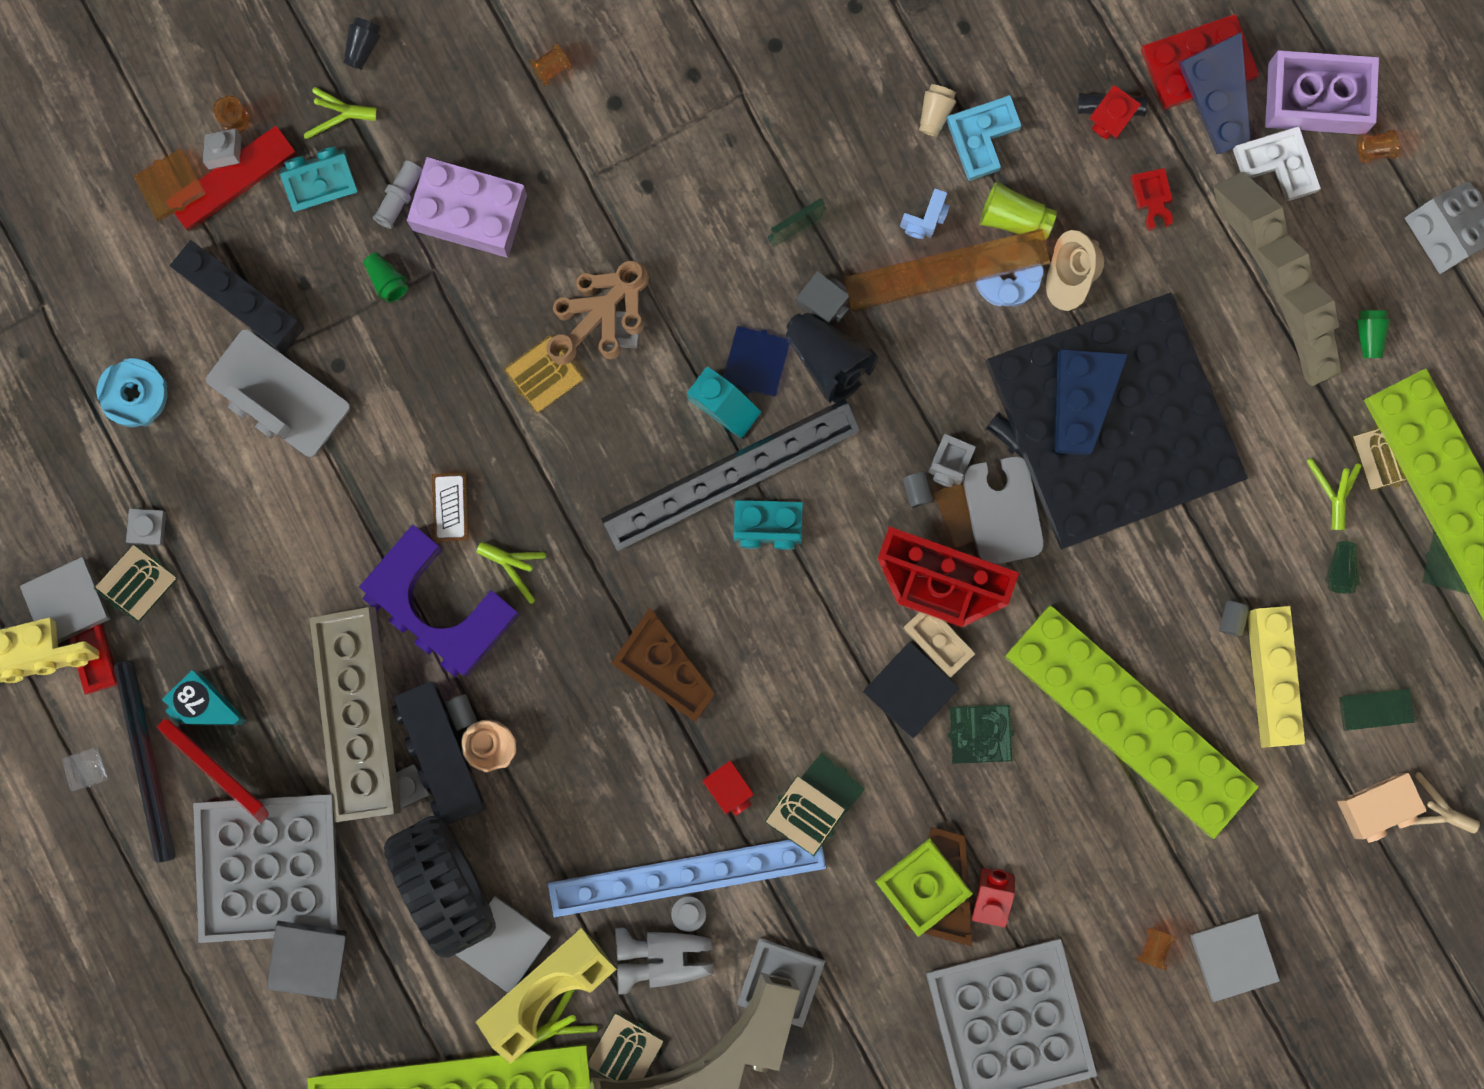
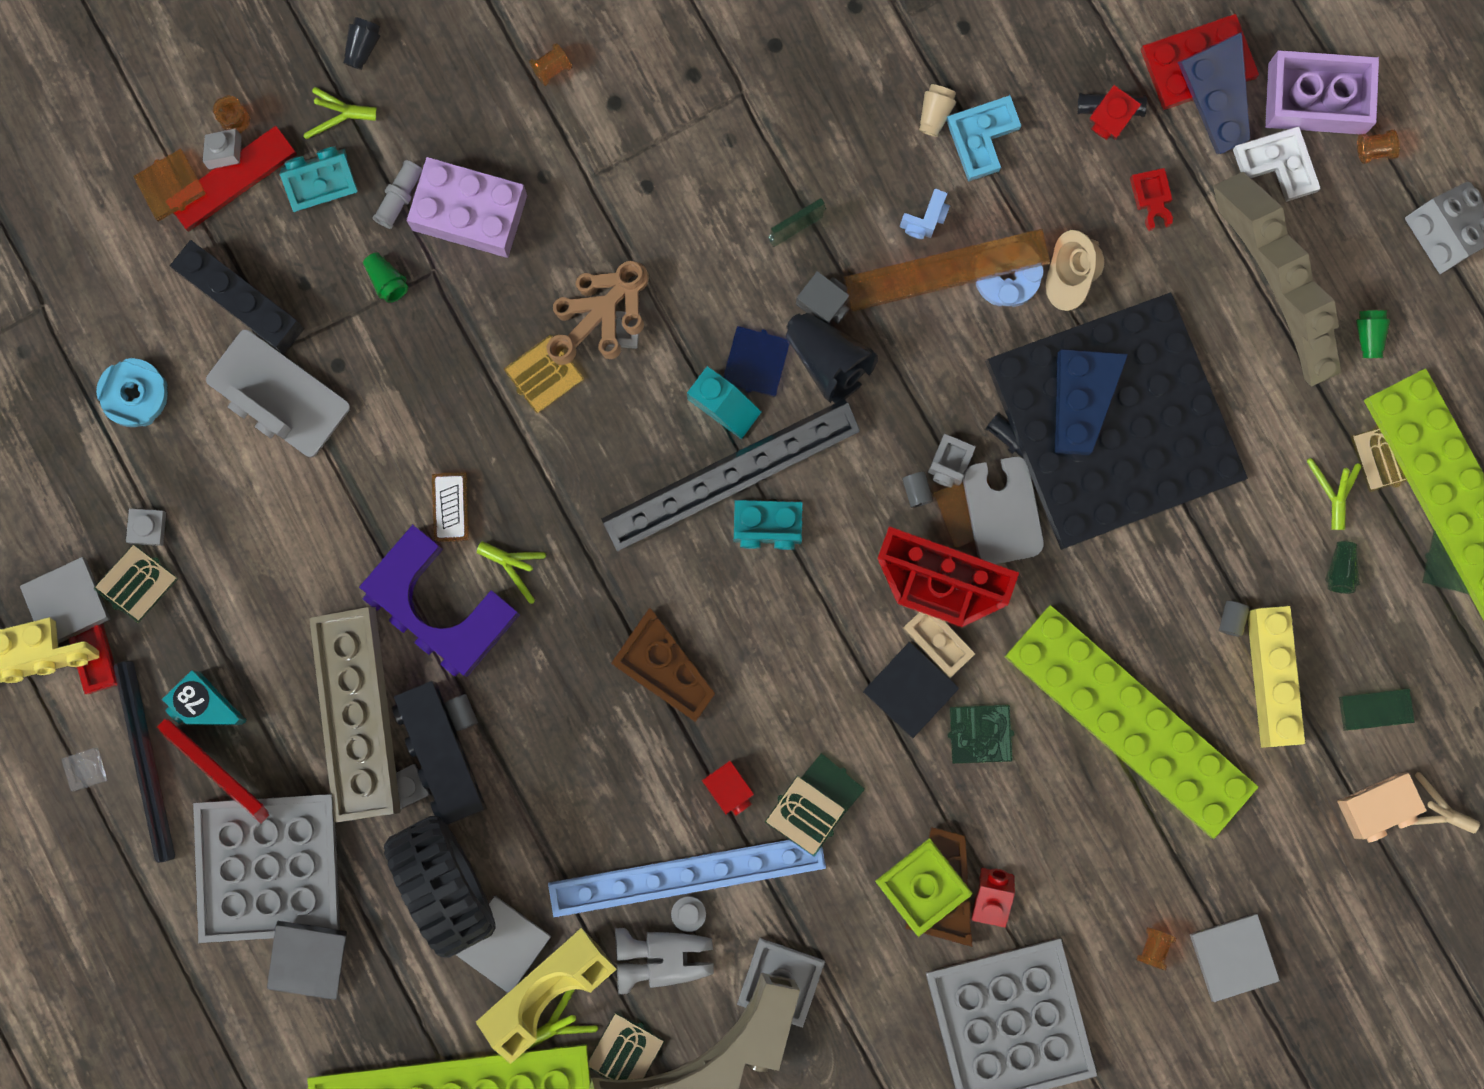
light nougat hair [461,719,516,772] -> none
lime plant [979,181,1057,242] -> none

